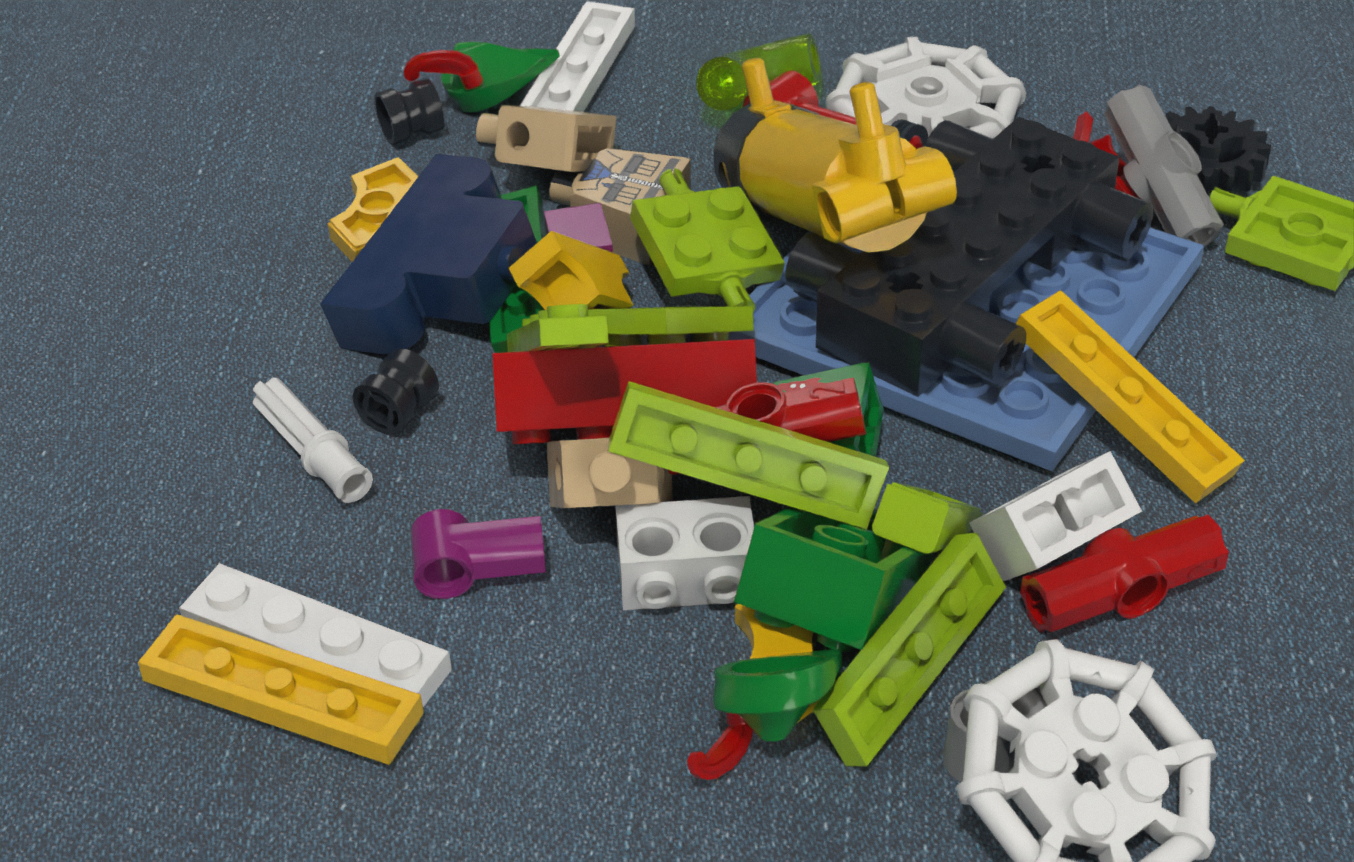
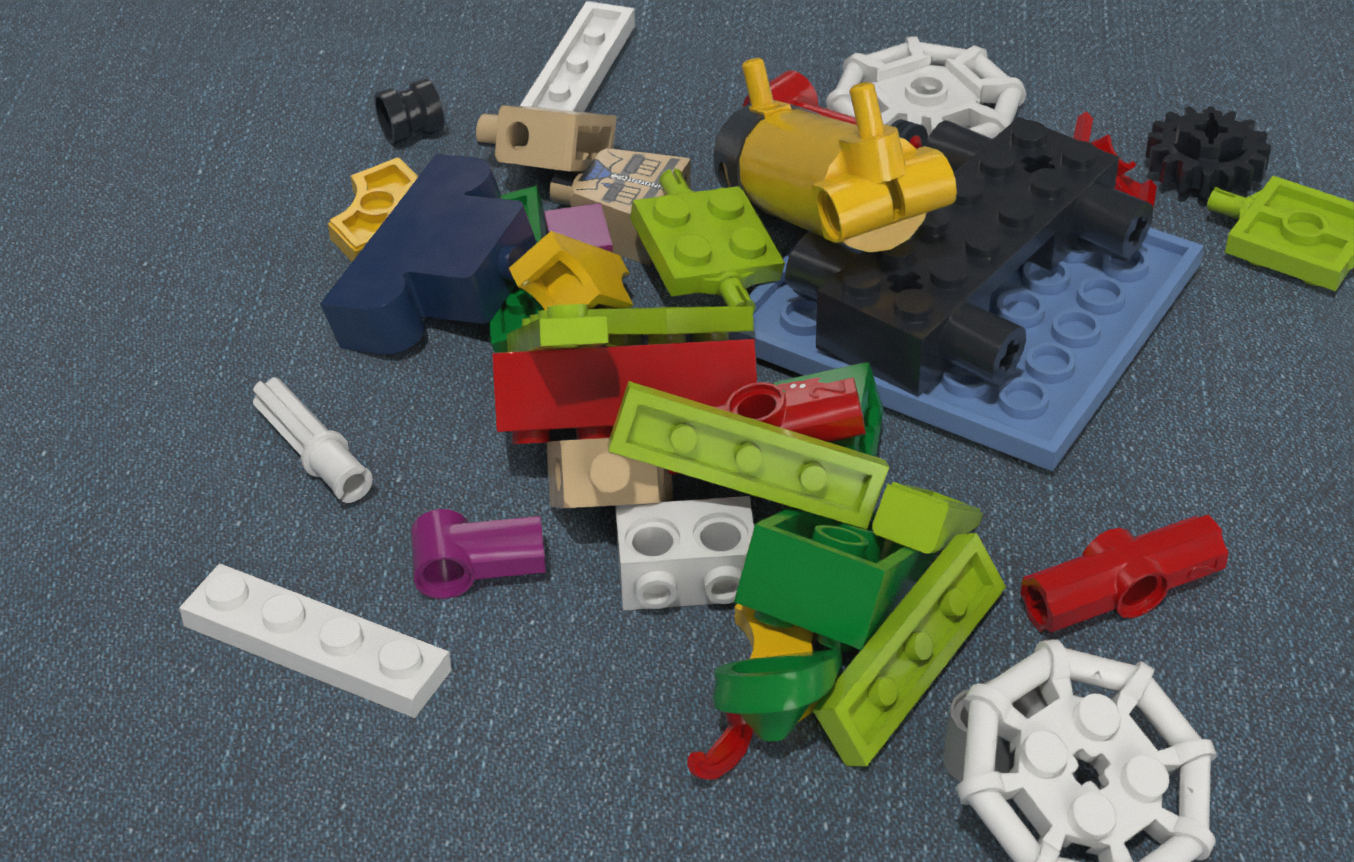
yellow plate [138,614,424,765] -> none
black wheel [352,349,439,435] -> none
green piece [404,41,560,112] -> none
clear neon green cylinder [696,33,823,110] -> none
white brick [969,451,1142,581] -> none
yellow plate [1016,290,1245,504] -> none
light grey piece [1104,85,1223,247] -> none

